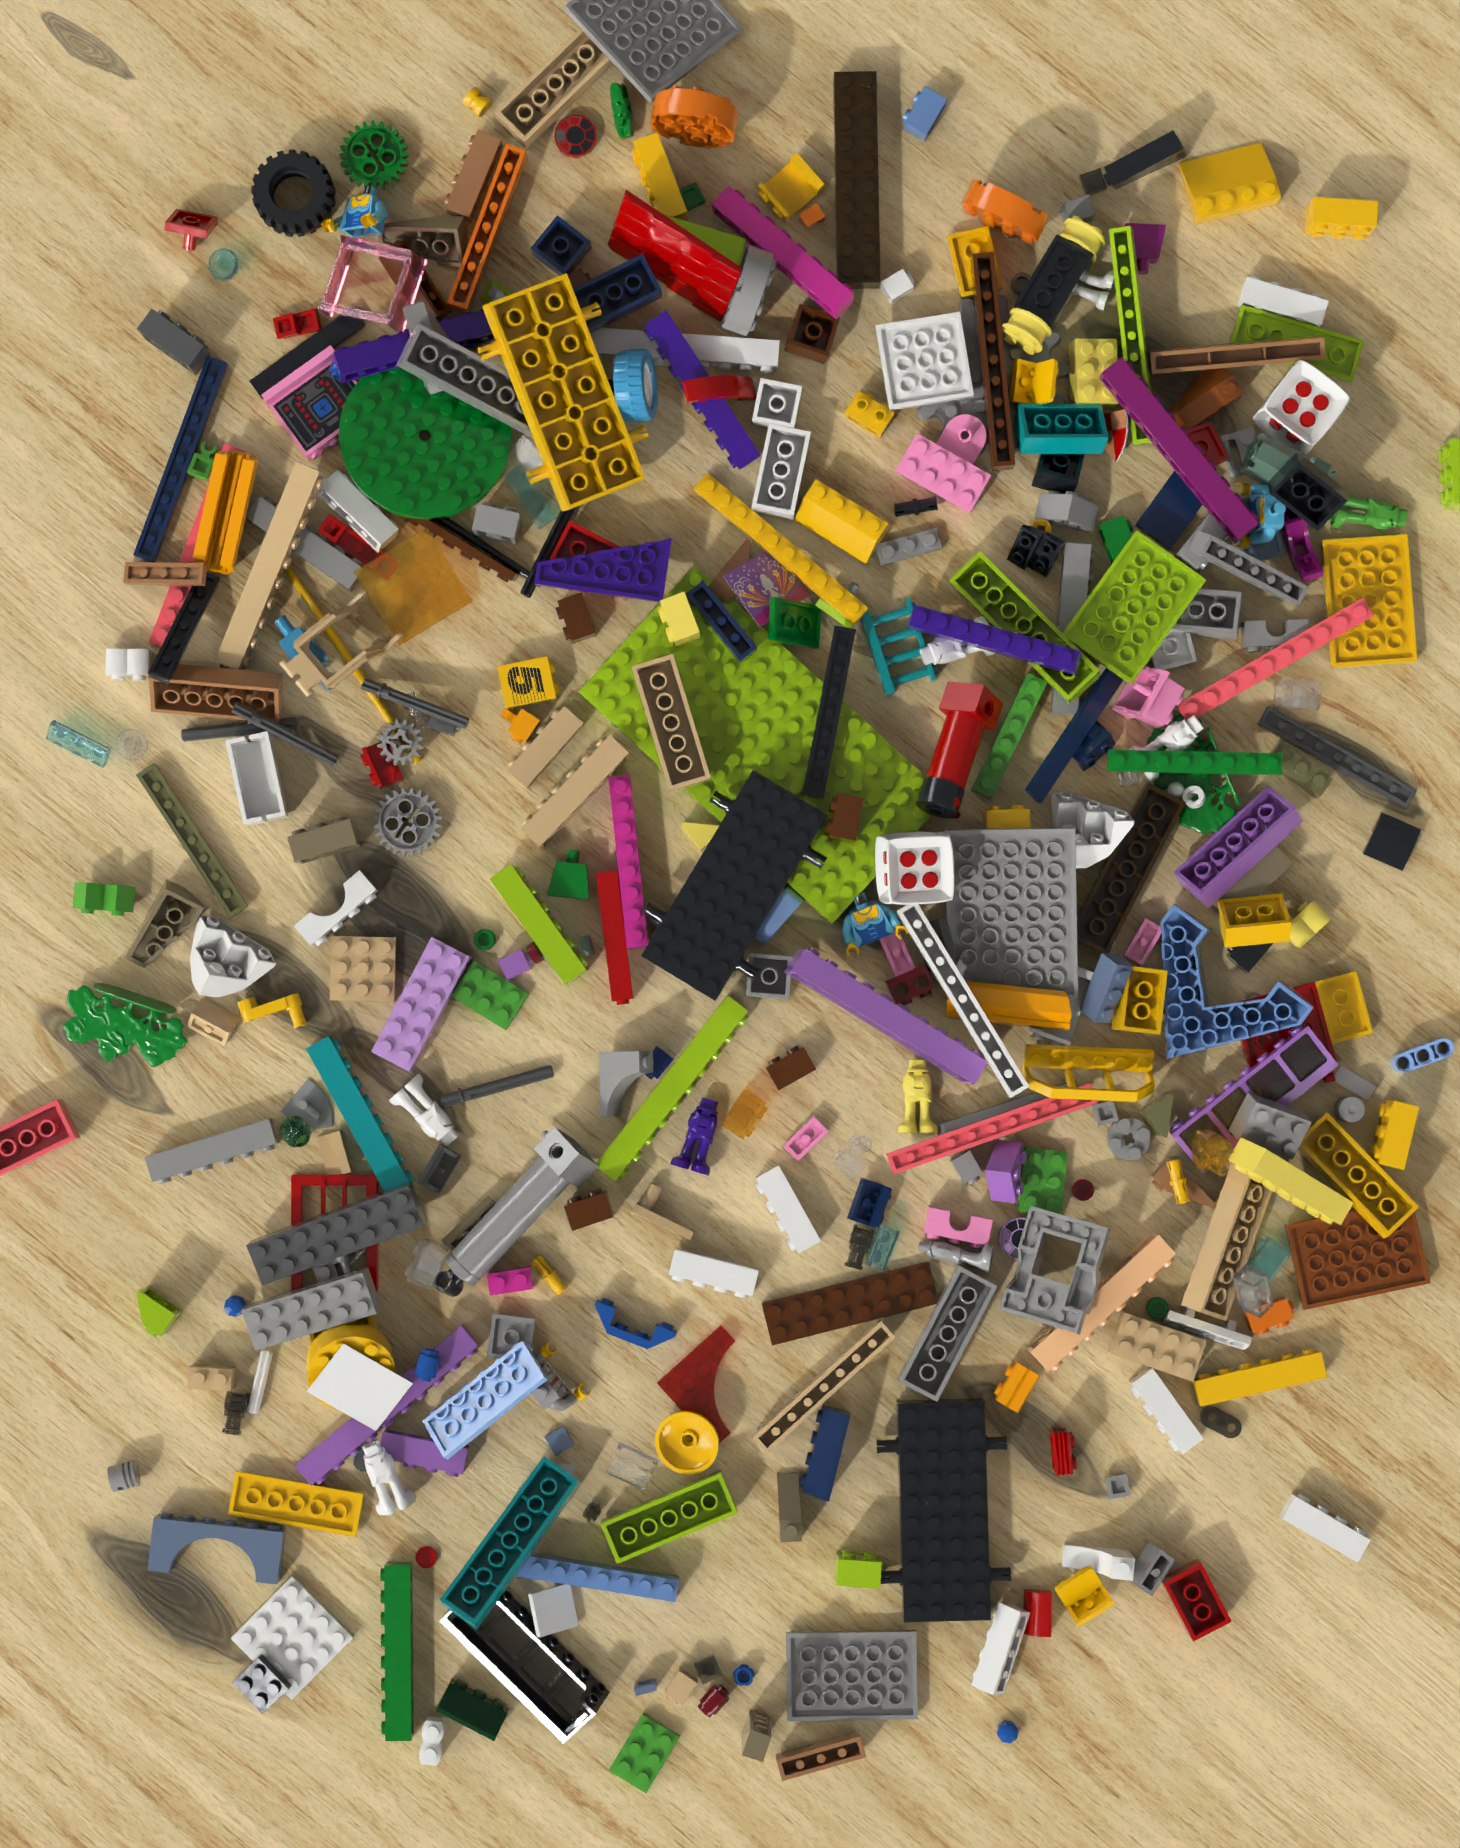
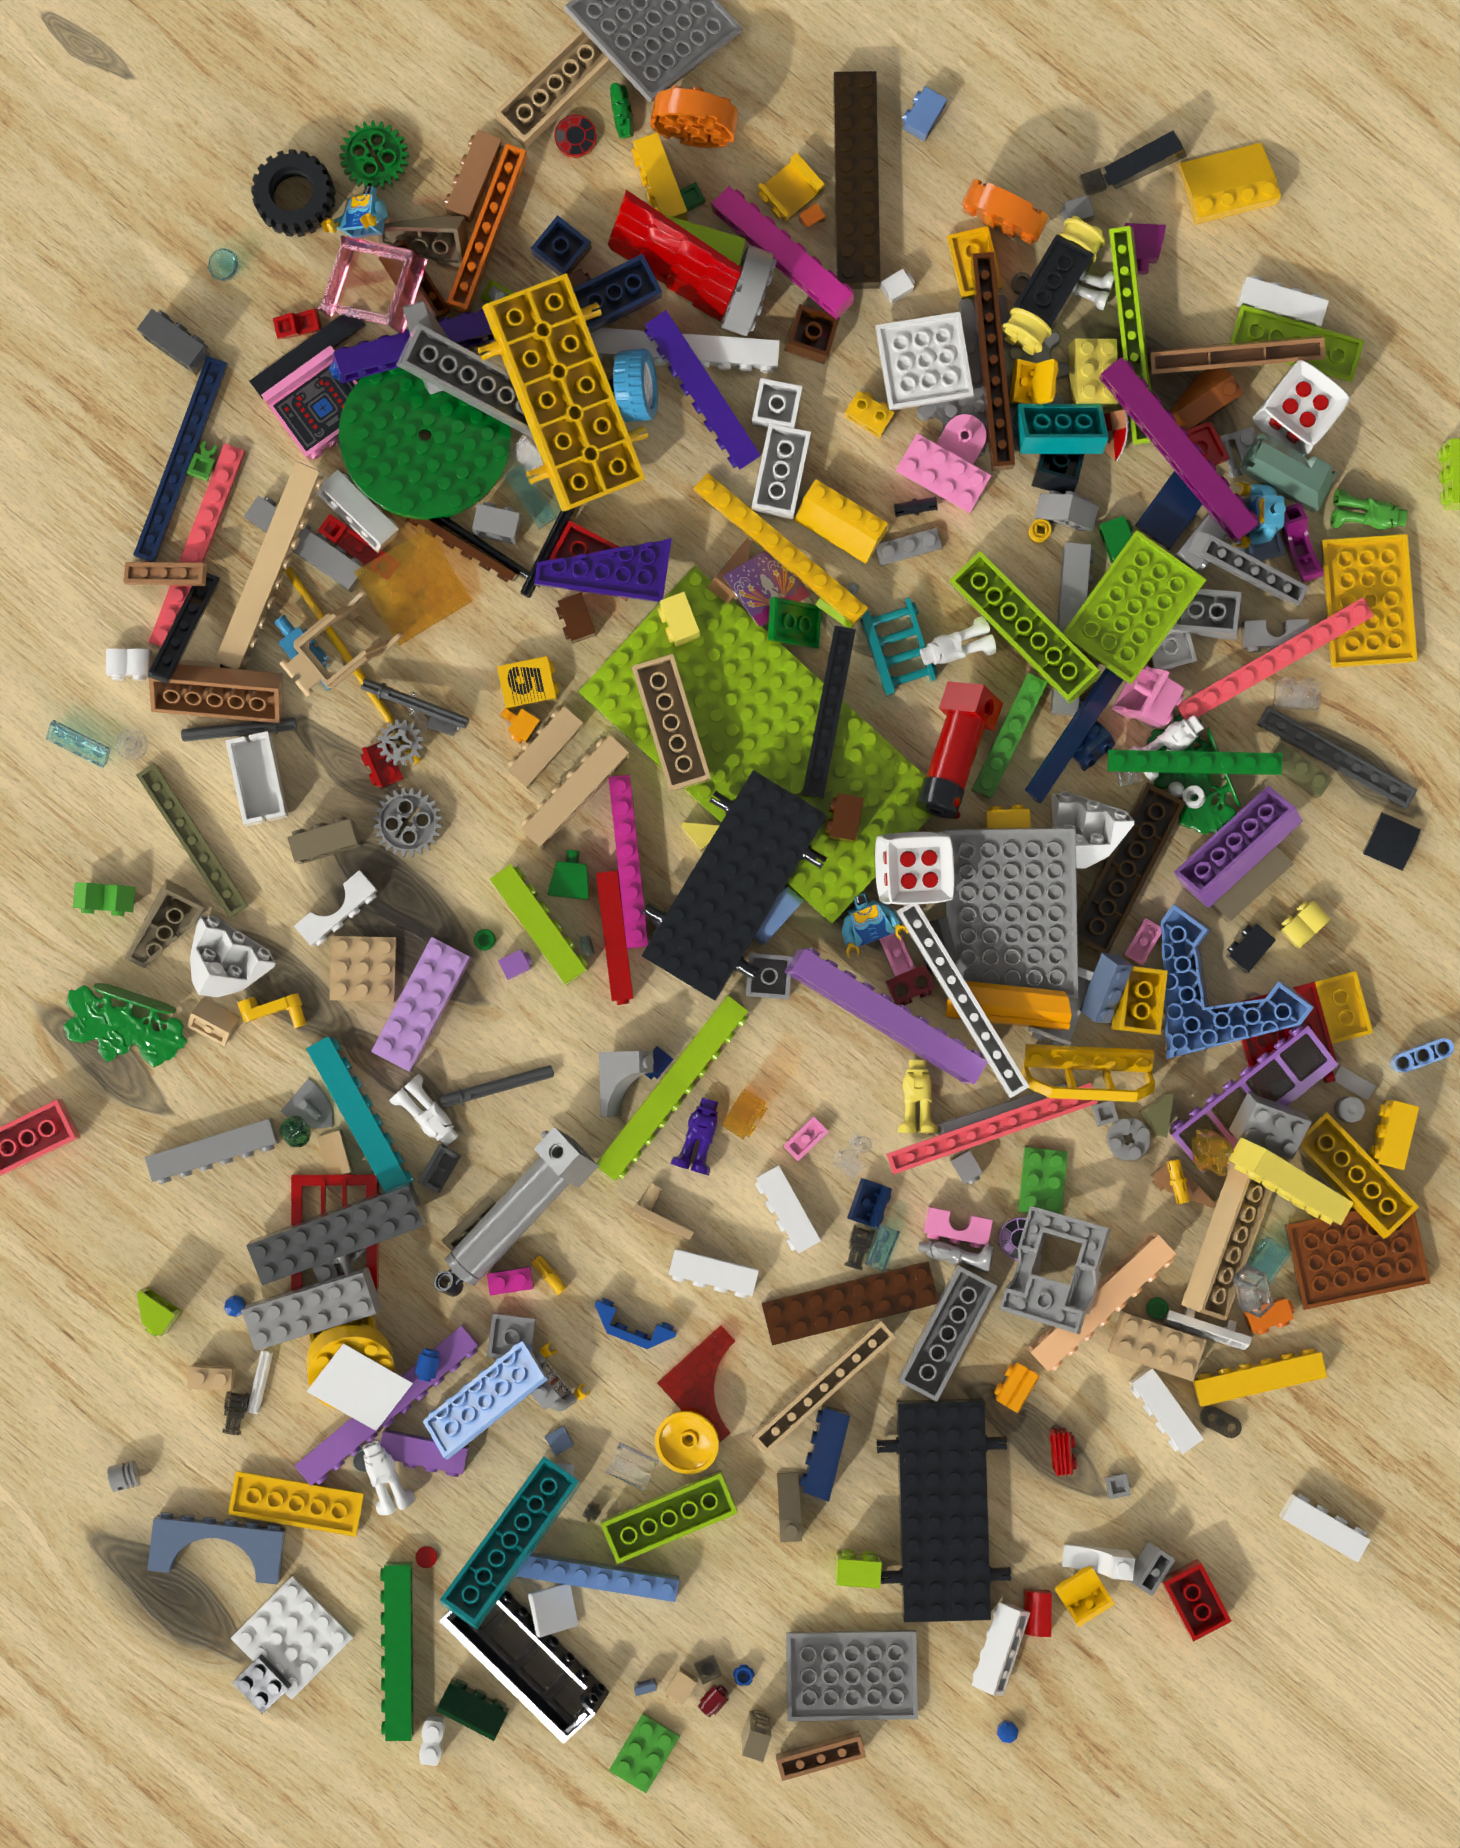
red tile [164,209,218,251] -> none
light orange piece [193,450,259,575] -> none
dark grey axle [231,702,339,765] -> none
clear brick [404,1238,449,1291] -> none
bright green plate [451,960,529,1030] -> none
yellow wheel [463,87,492,117] -> none
dark red tile [526,942,544,964] -> none
reddish brown brick [564,1188,615,1231] -> none
red slope [682,375,756,403] -> none
dark blue brick [686,580,757,664] -> none
reddish brown brick [766,1045,816,1091] -> none
dark purple brick [908,605,1082,676] -> none
medium lavender brick [985,1140,1027,1203] -> none
black slope [1007,525,1065,577] -> none
dark red tile [1072,1179,1094,1201] -> none
yellow slope [1218,893,1291,948] -> none
black brick [1268,452,1348,531] -> none
yellow brick [1304,197,1378,240] -> none

